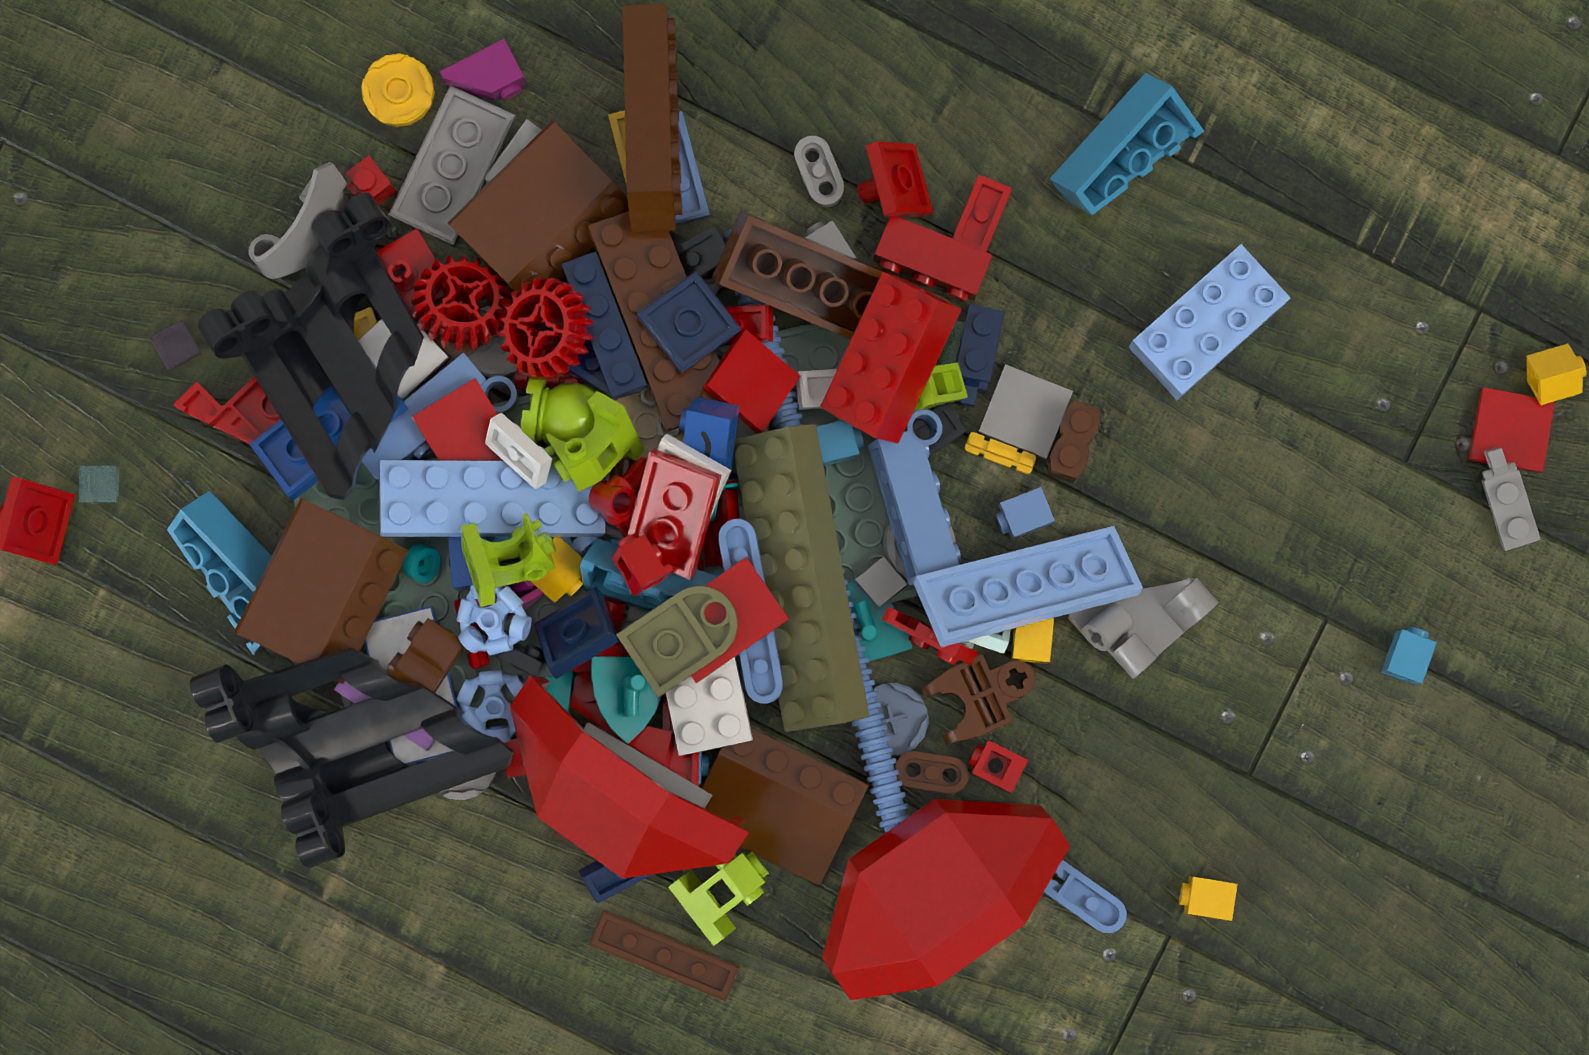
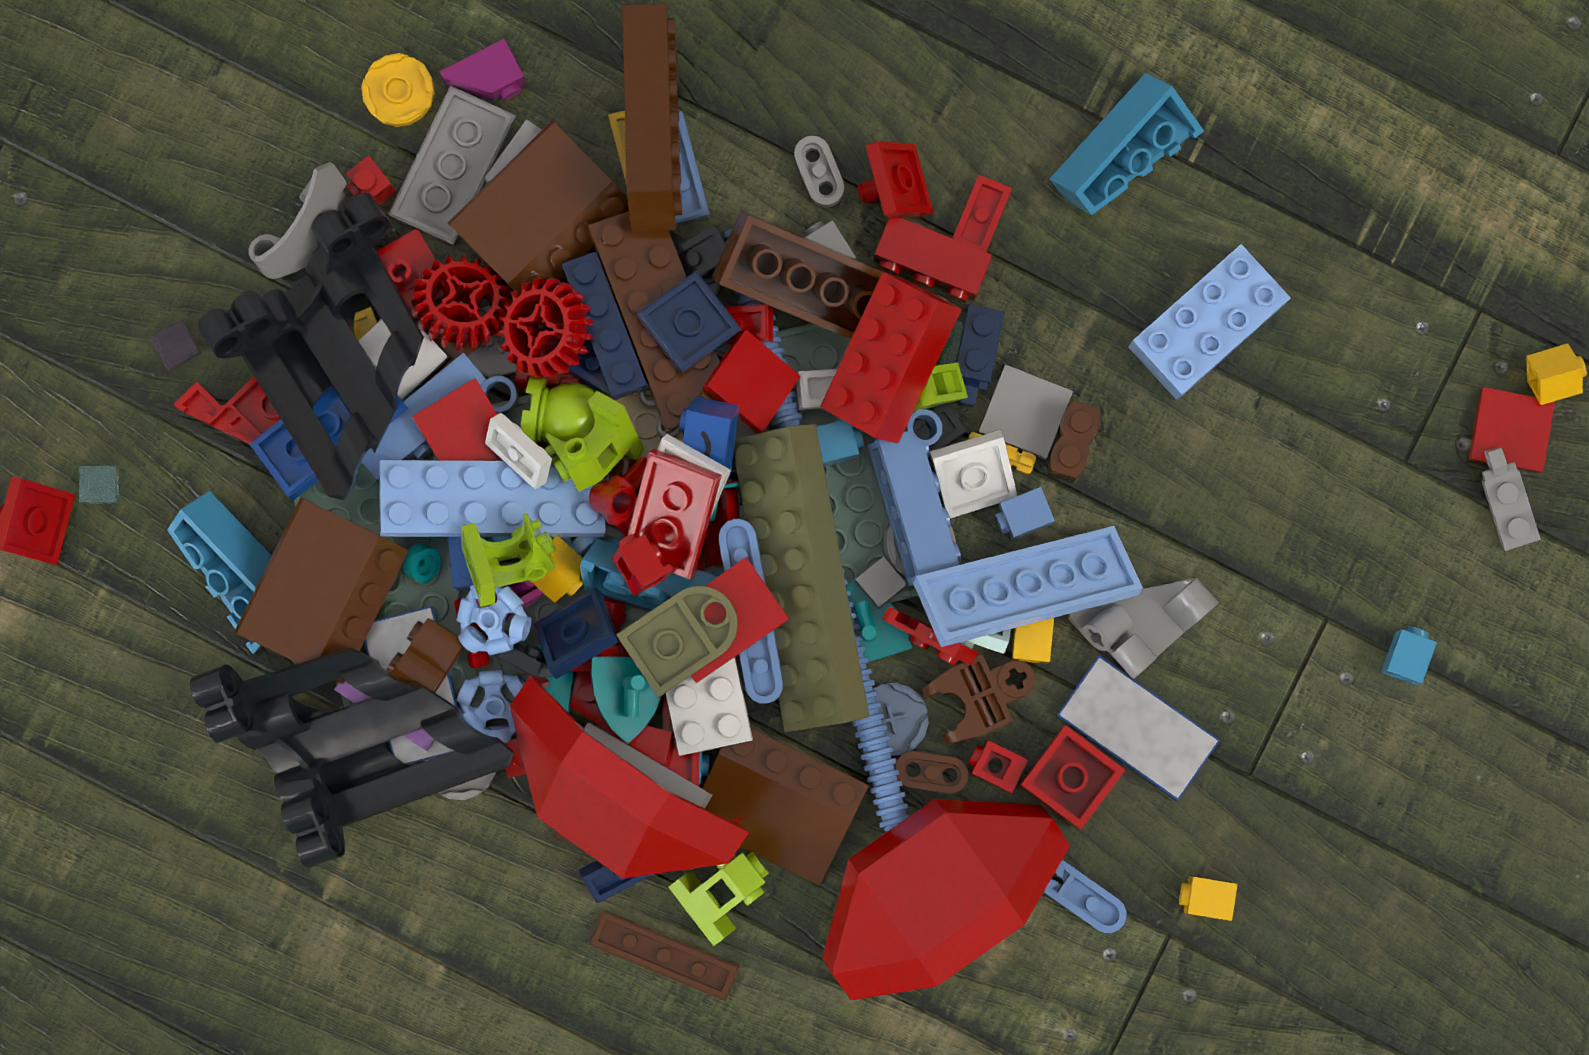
none -> white plate [930,430,1017,518]
none -> red brick [1018,725,1125,830]
none -> flat silver tile [1056,655,1220,801]

